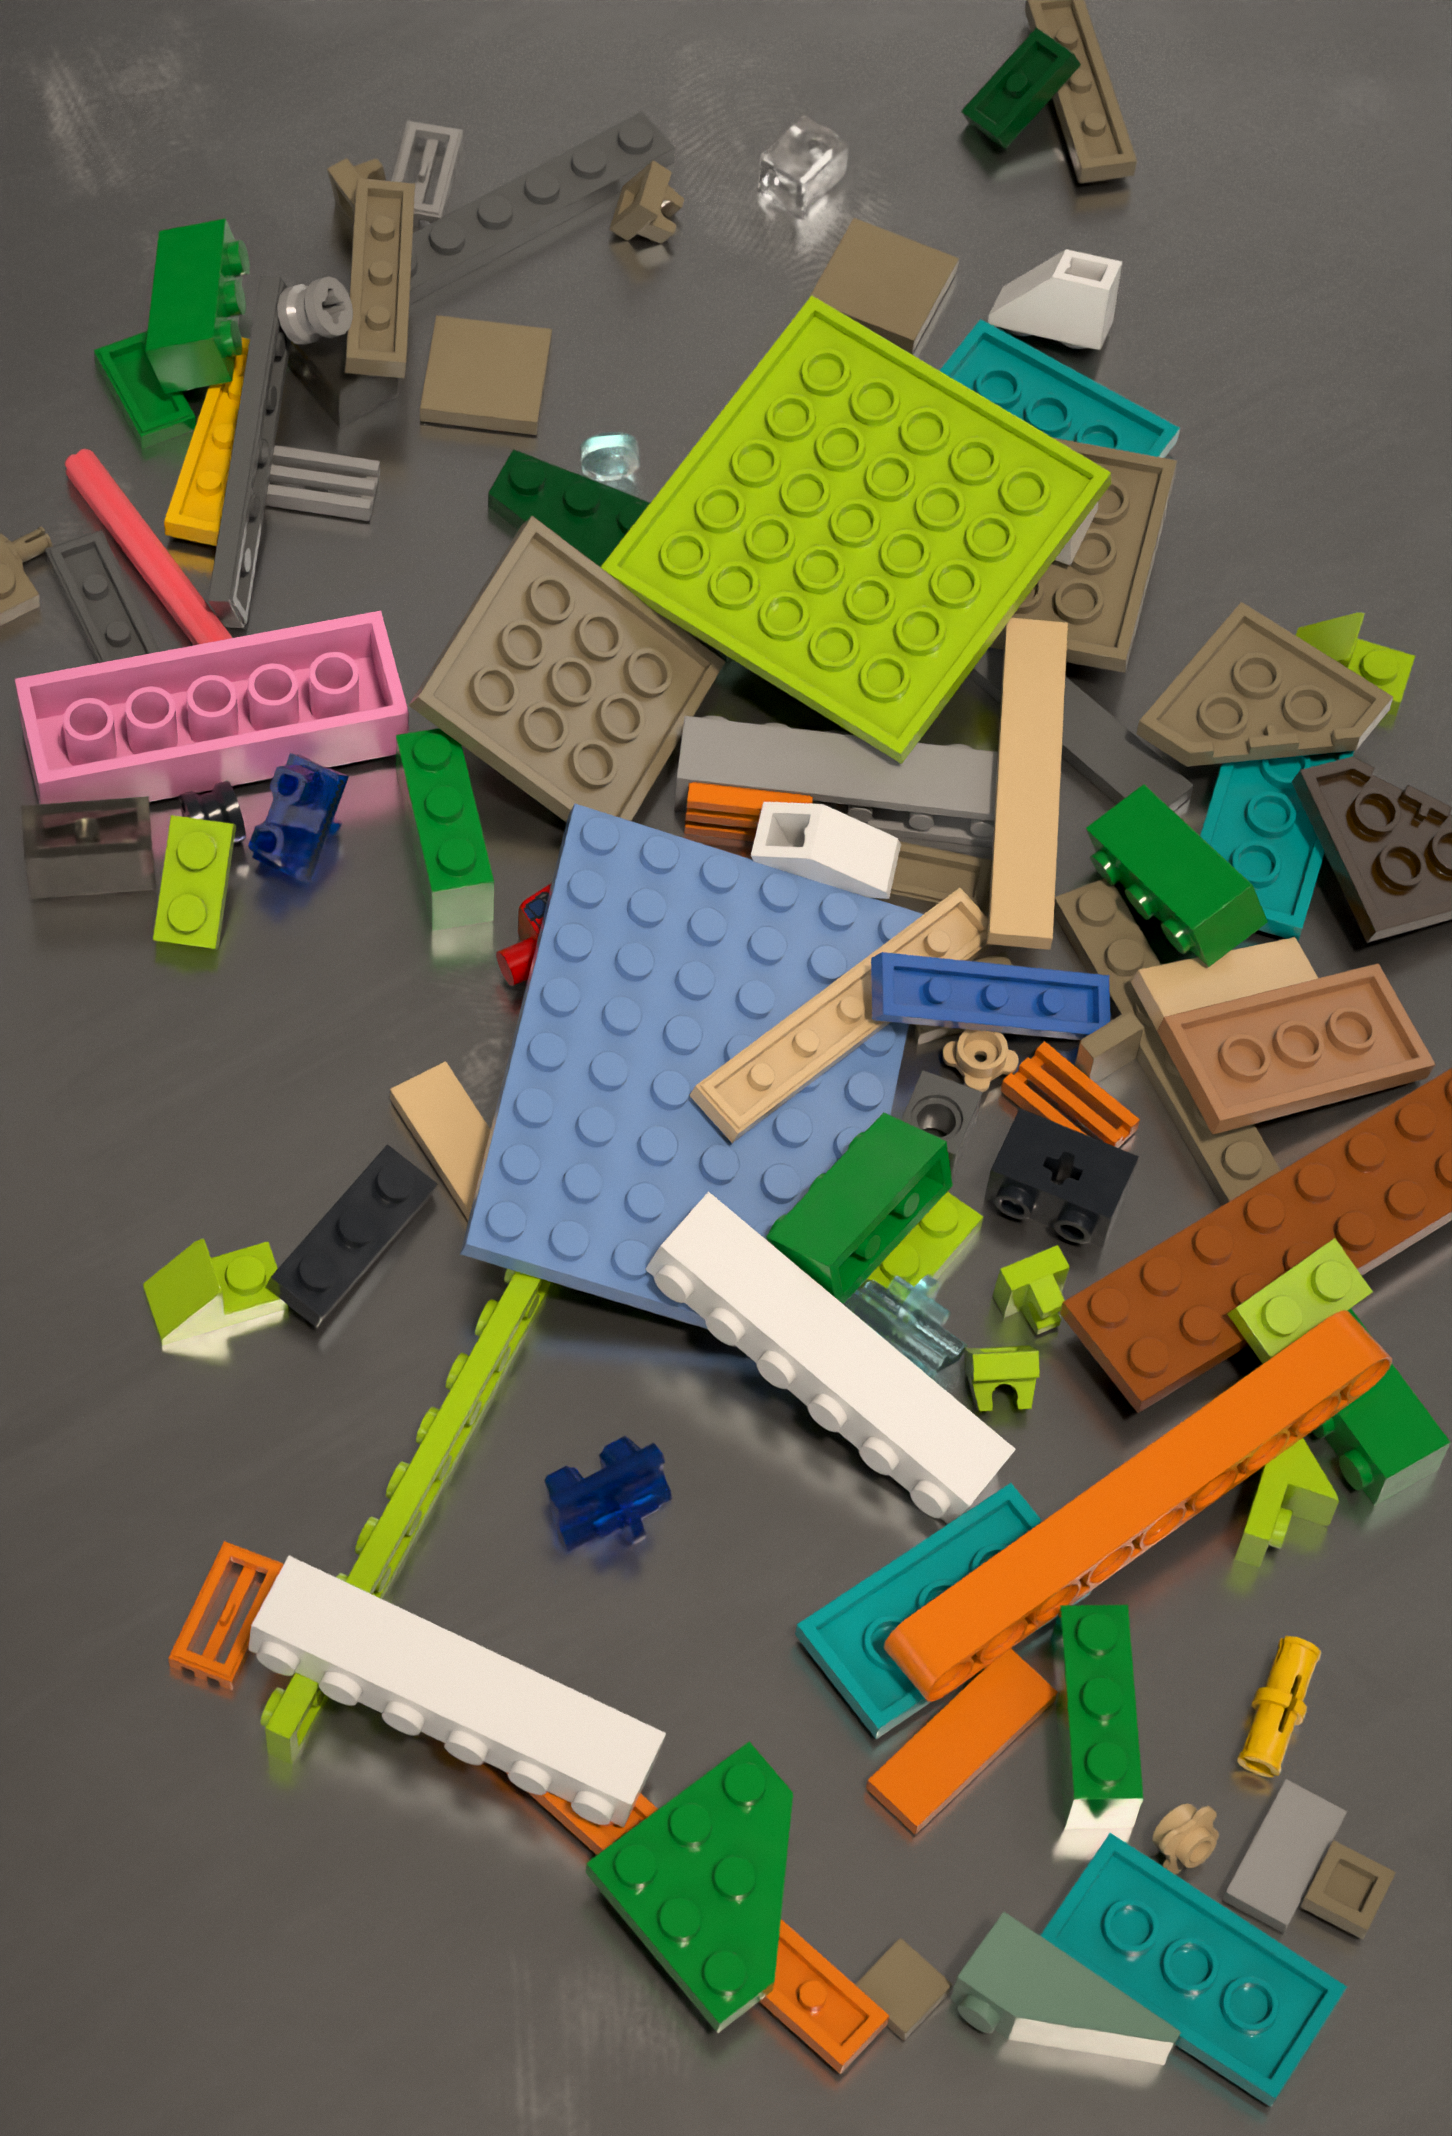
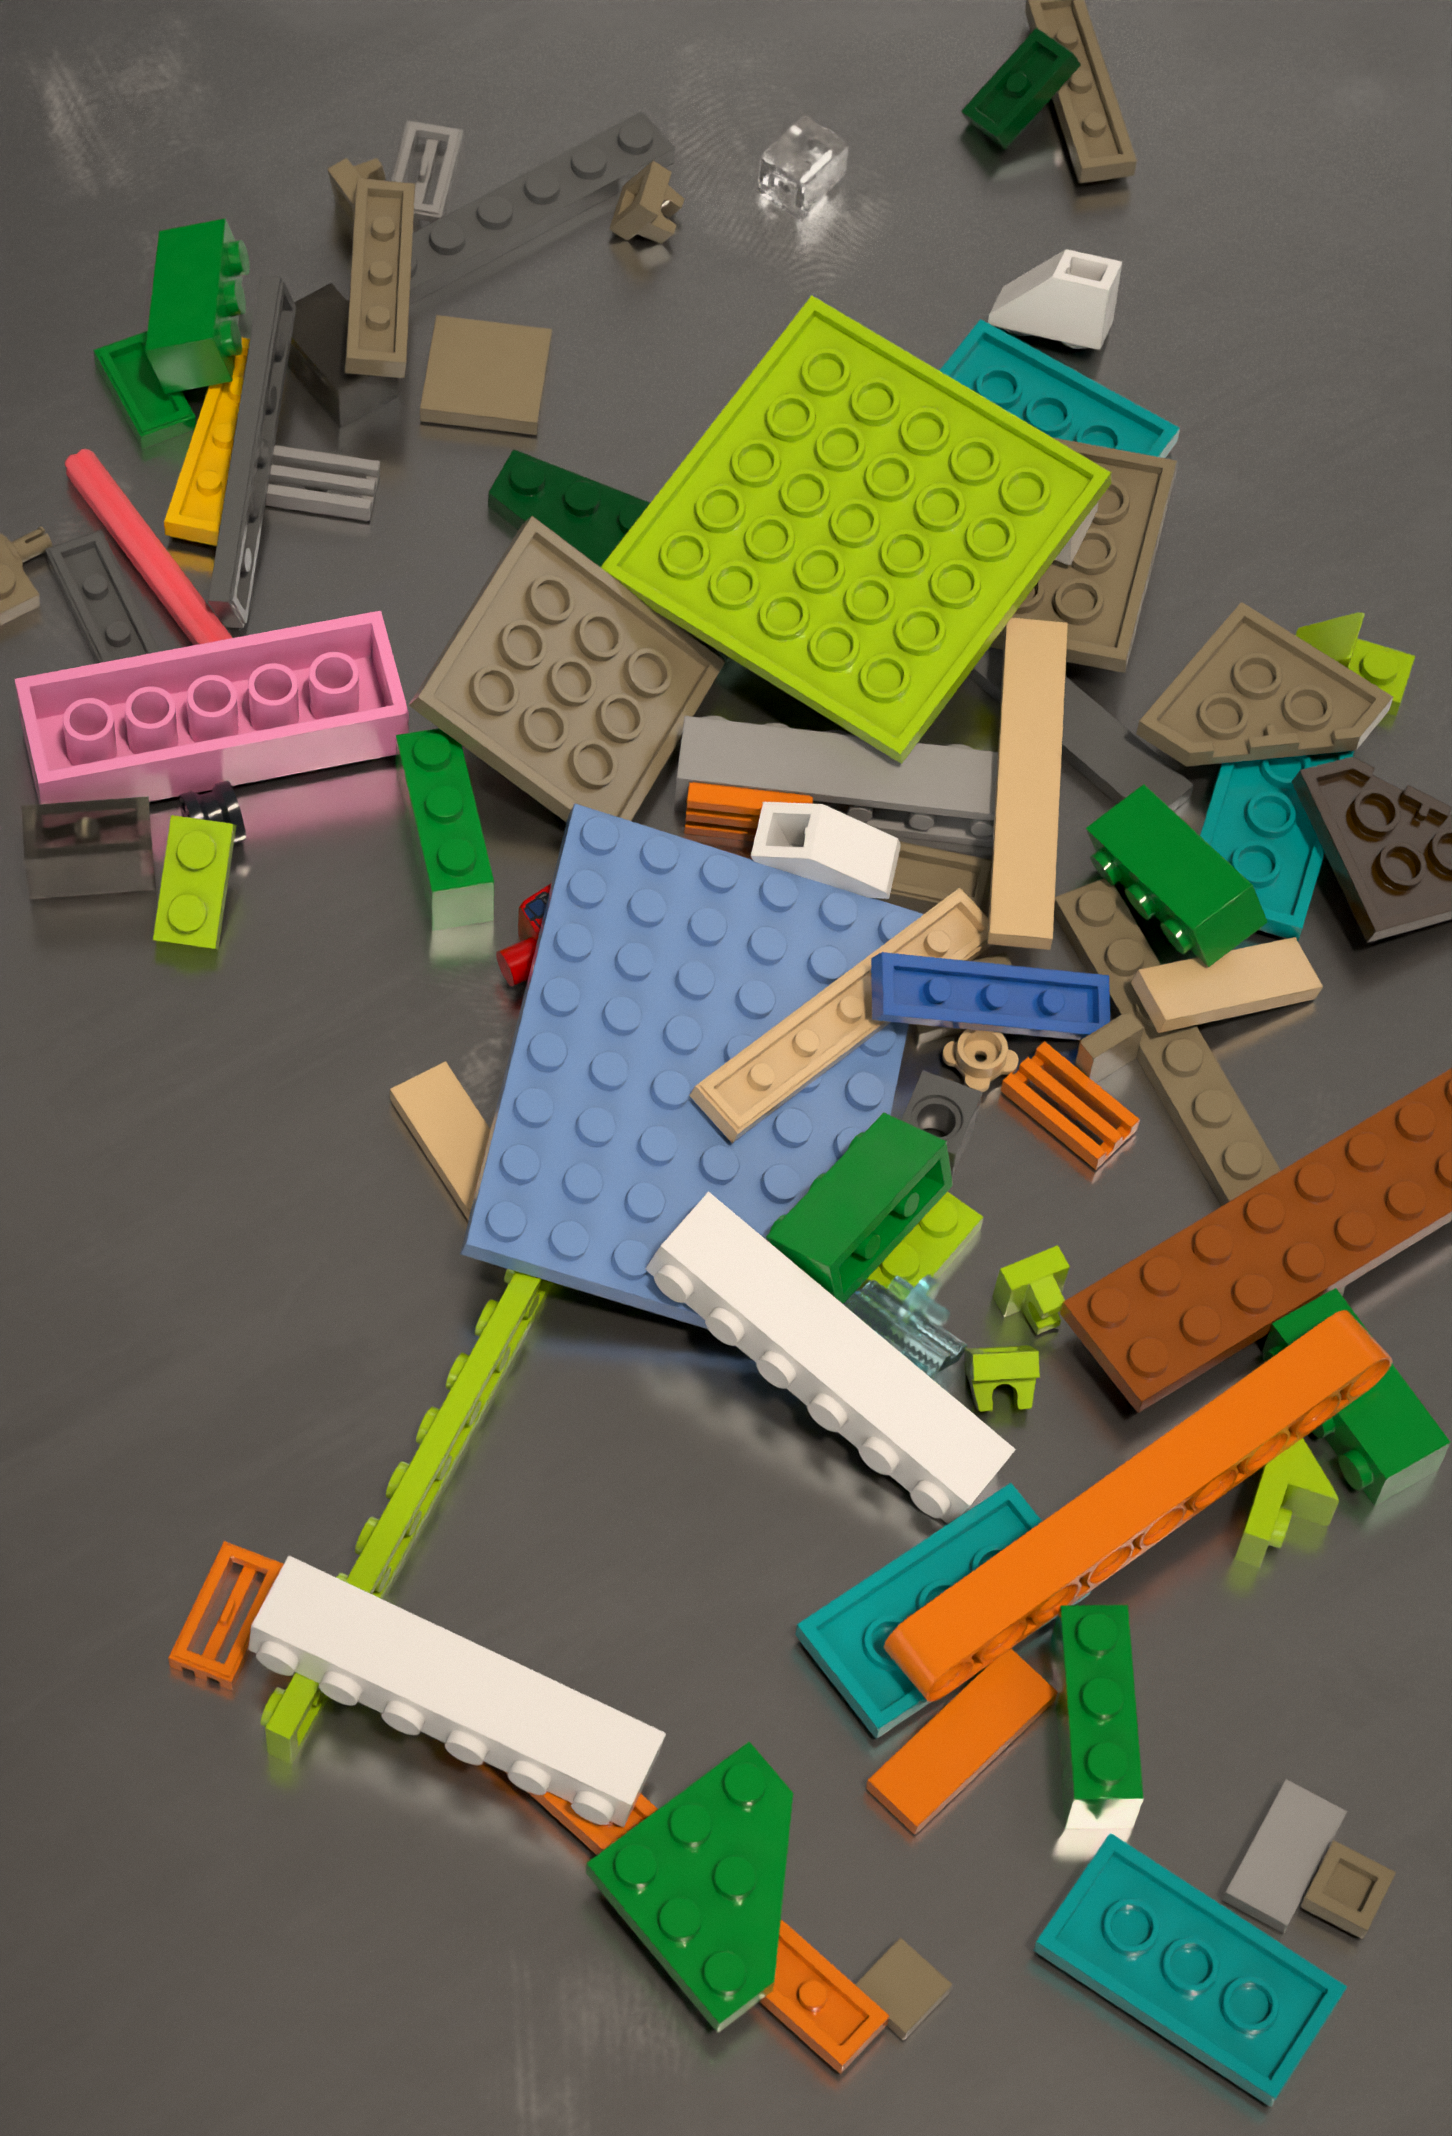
lime slope [143,1238,288,1346] -> none
clear blue hips [248,753,349,882] -> none
black plate [266,1144,438,1328] -> none
light grey wheel [278,276,353,345] -> none
clear blue hips [544,1436,672,1553] -> none
clear light blue tile [579,432,641,481] -> none
dark tan tile [808,218,959,353] -> none
sand green slope [950,1912,1181,2065] -> none
black brick [984,1108,1139,1248] -> none
tan plate [1153,1804,1219,1874] -> none
medium nougat plate [1157,963,1436,1135] -> none
lime plate [1227,1238,1373,1364] -> none
yellow pin [1237,1636,1321,1778] -> none

